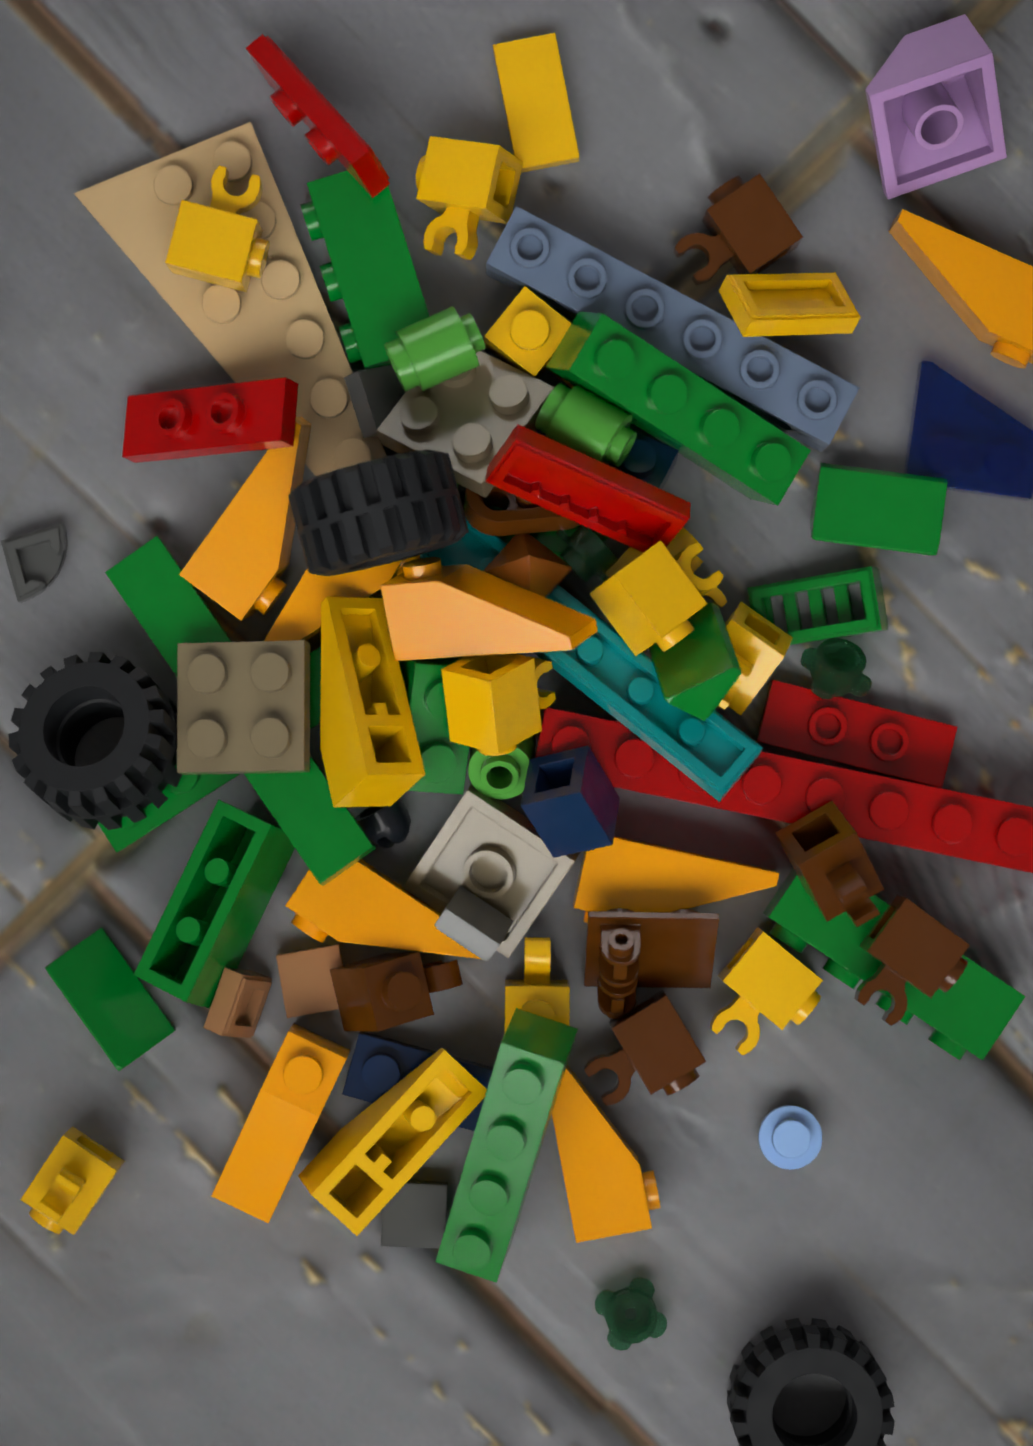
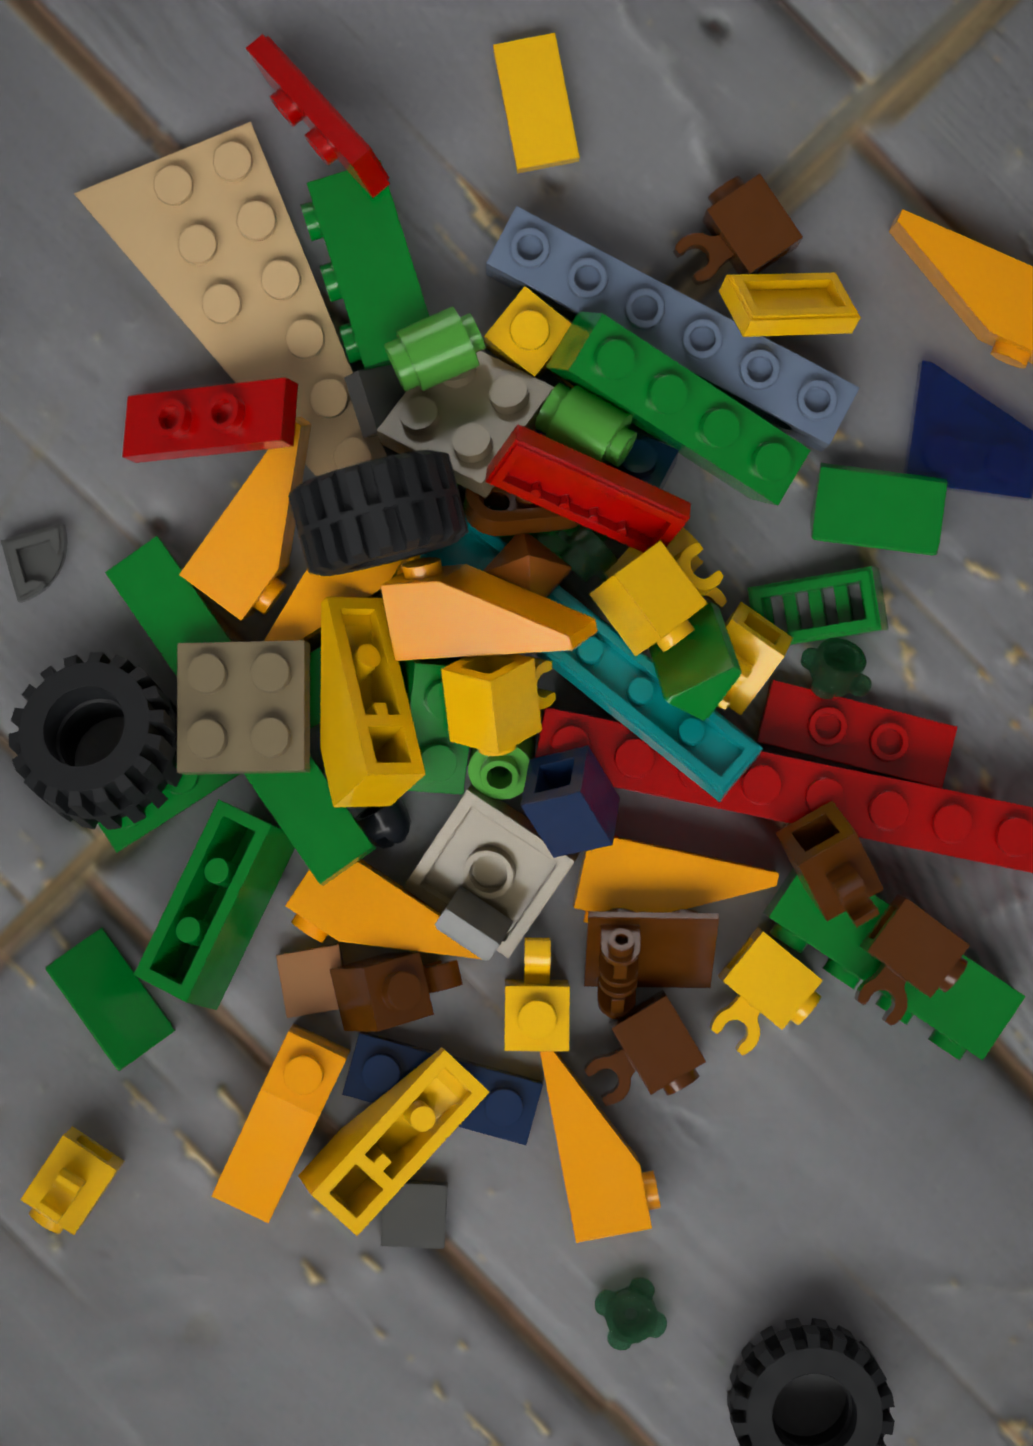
yellow brick [165,165,270,293] -> none
medium nougat tile [203,967,272,1038] -> none
yellow brick [416,136,523,260] -> none
green brick [435,1008,578,1283] -> none
light blue plate [758,1105,822,1170] -> none
lavender slope [865,14,1007,200] -> none

